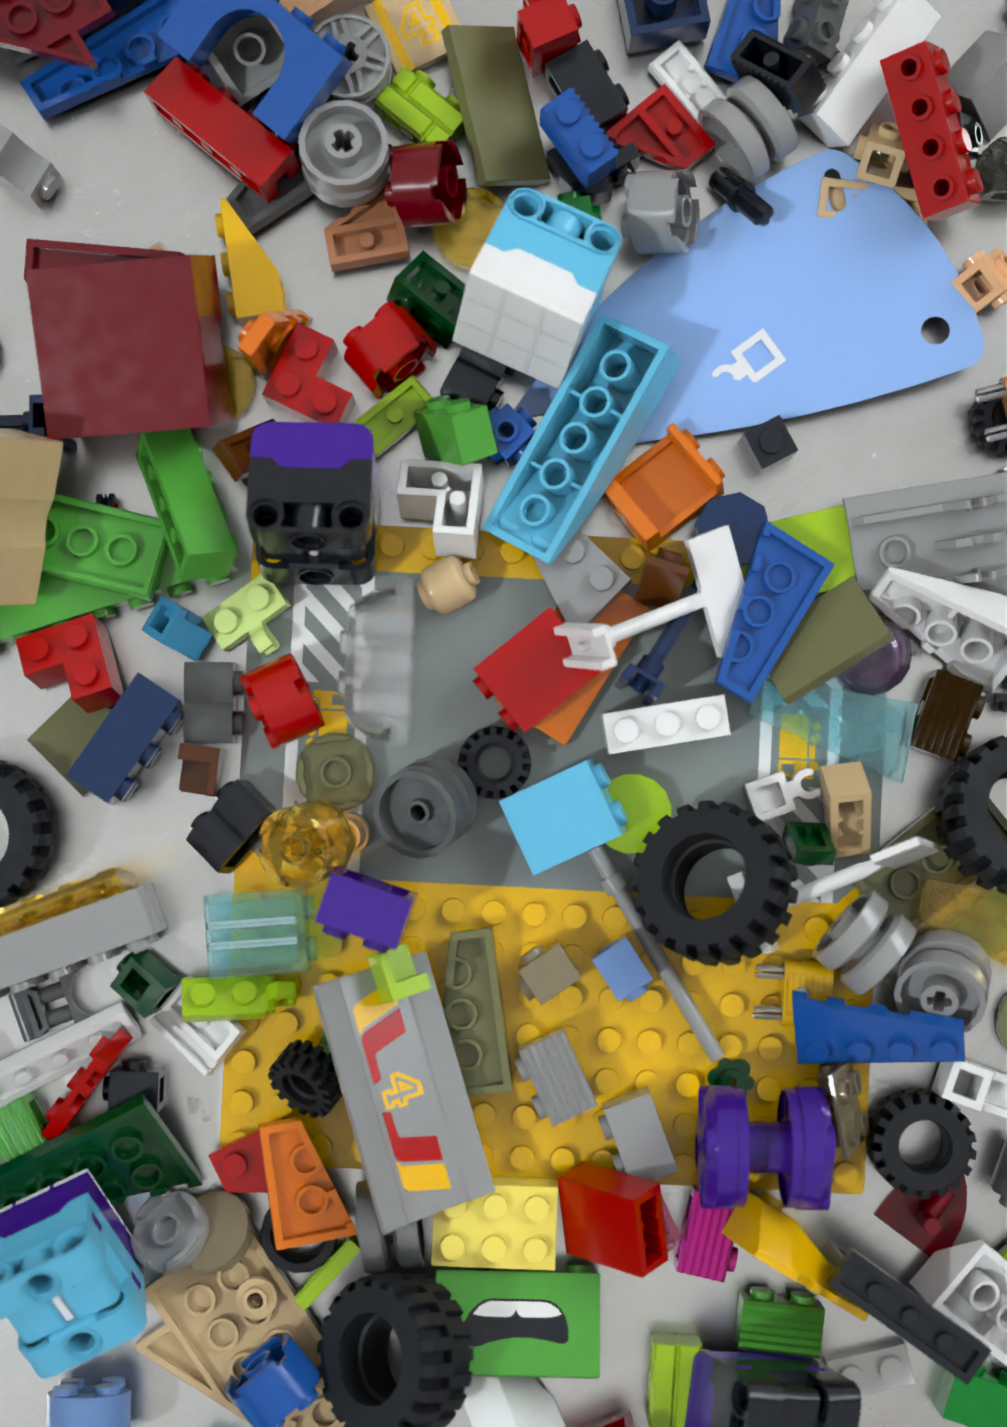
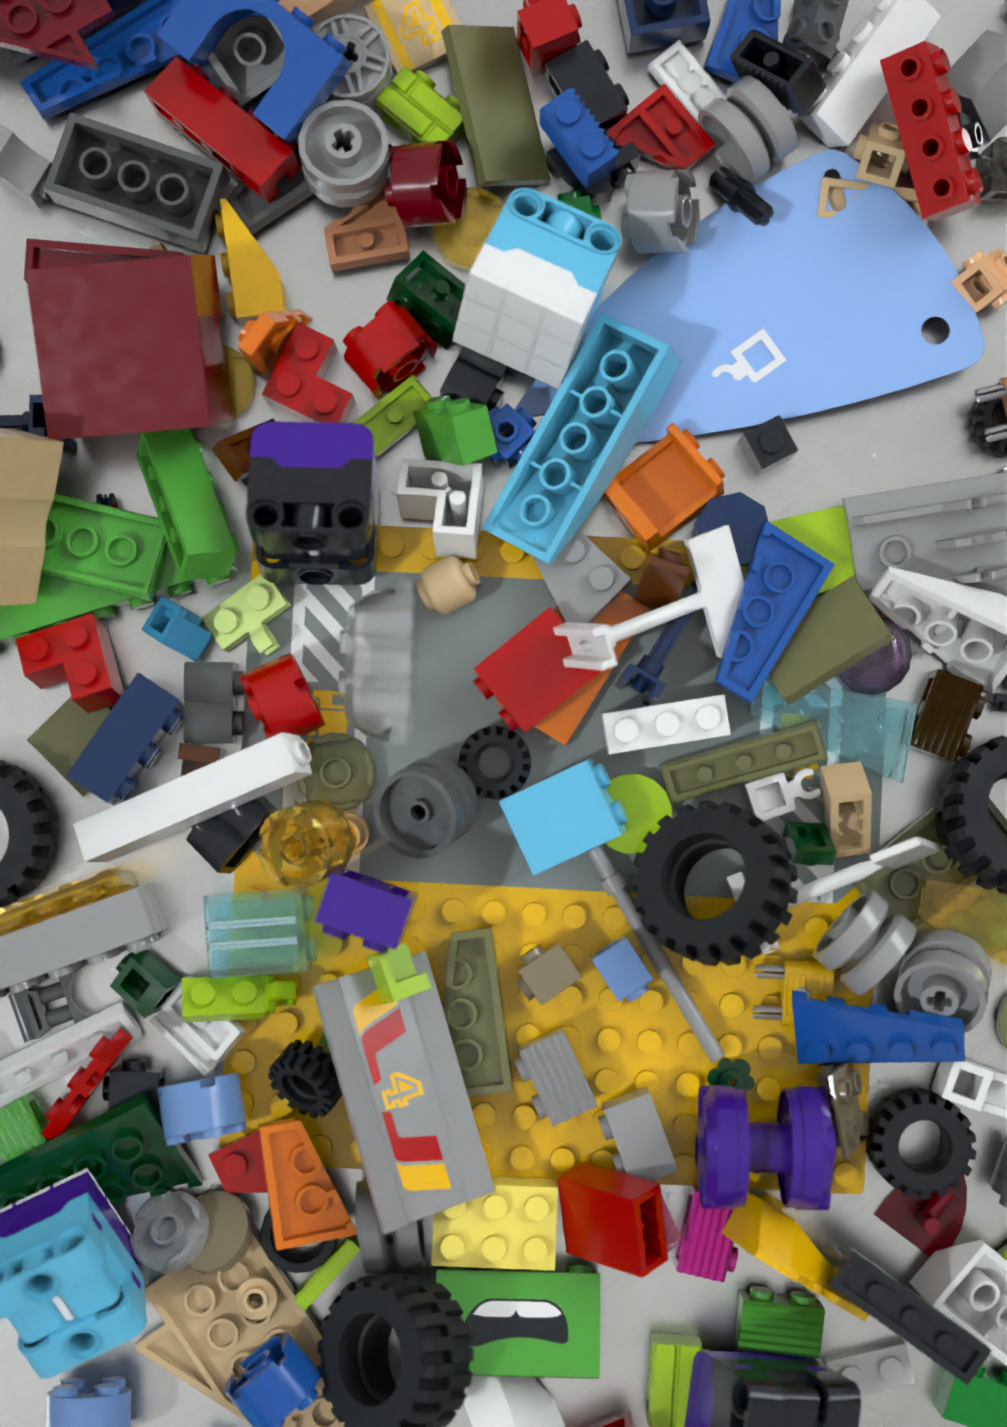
none -> dark grey brick [44,112,231,254]
none -> white brick [73,733,313,862]
none -> medium blue brick [157,1073,247,1146]
none -> olive tile [660,719,828,804]

